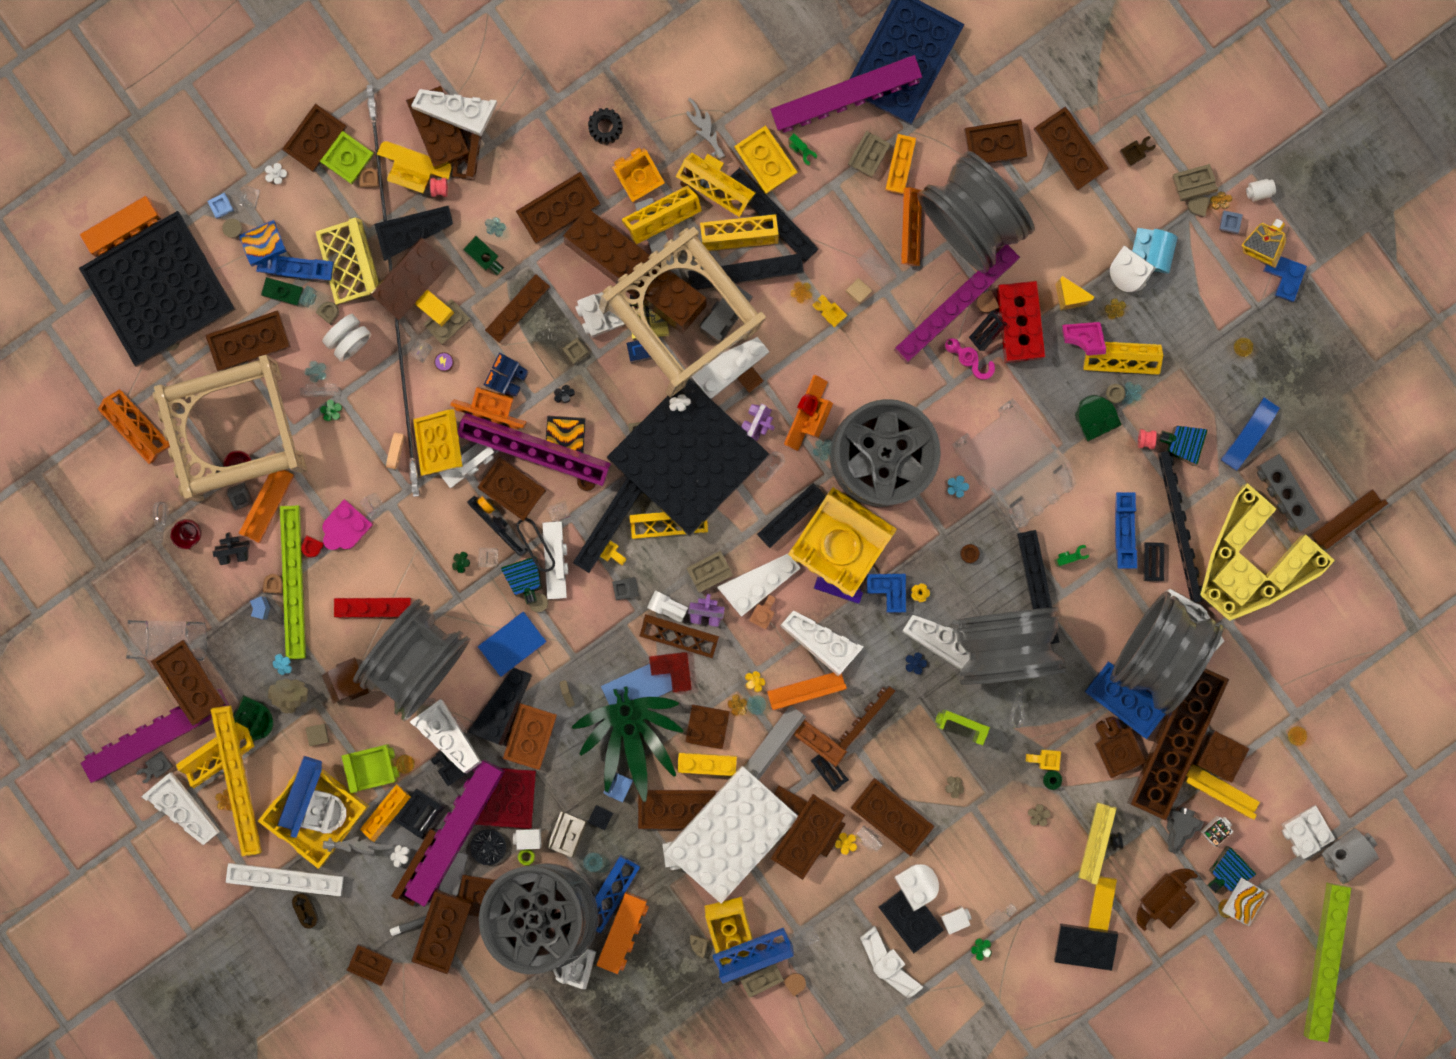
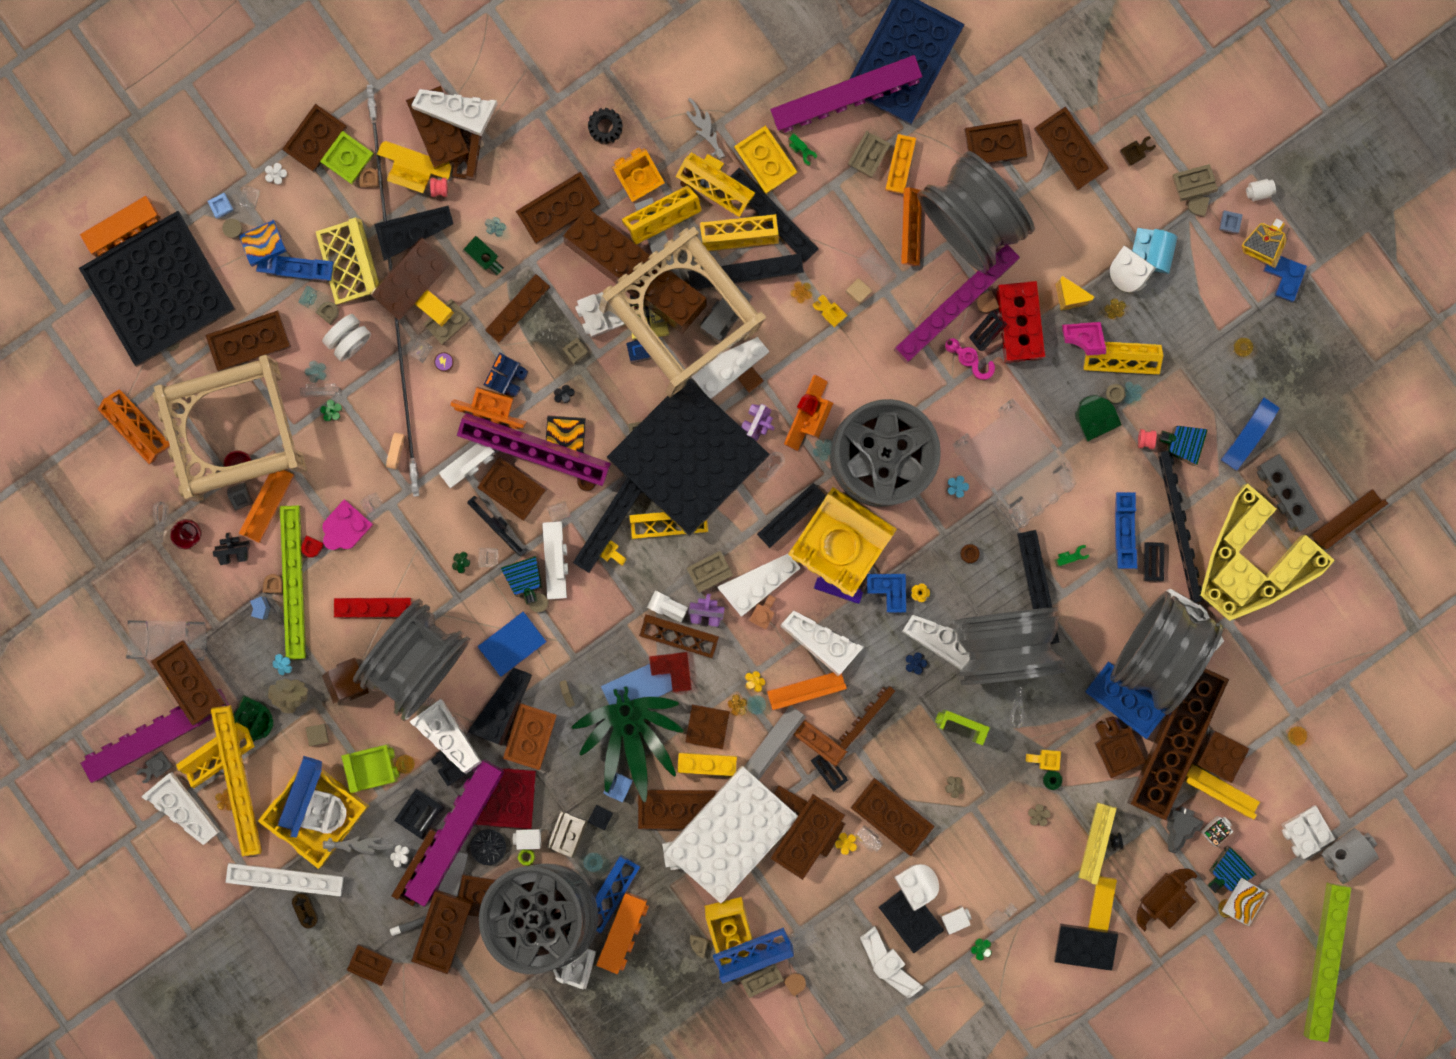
dark green plate [261,277,304,306] -> none
light orange plate [360,784,411,842] -> none
yellow plate [413,409,463,476] -> none
light orange tile [477,496,495,514] -> none
black piece [516,518,555,572] -> none
dark grey slope [612,577,639,600] -> none
white plant [669,395,691,411] -> none
clear yellow plant [1210,192,1232,210] -> none

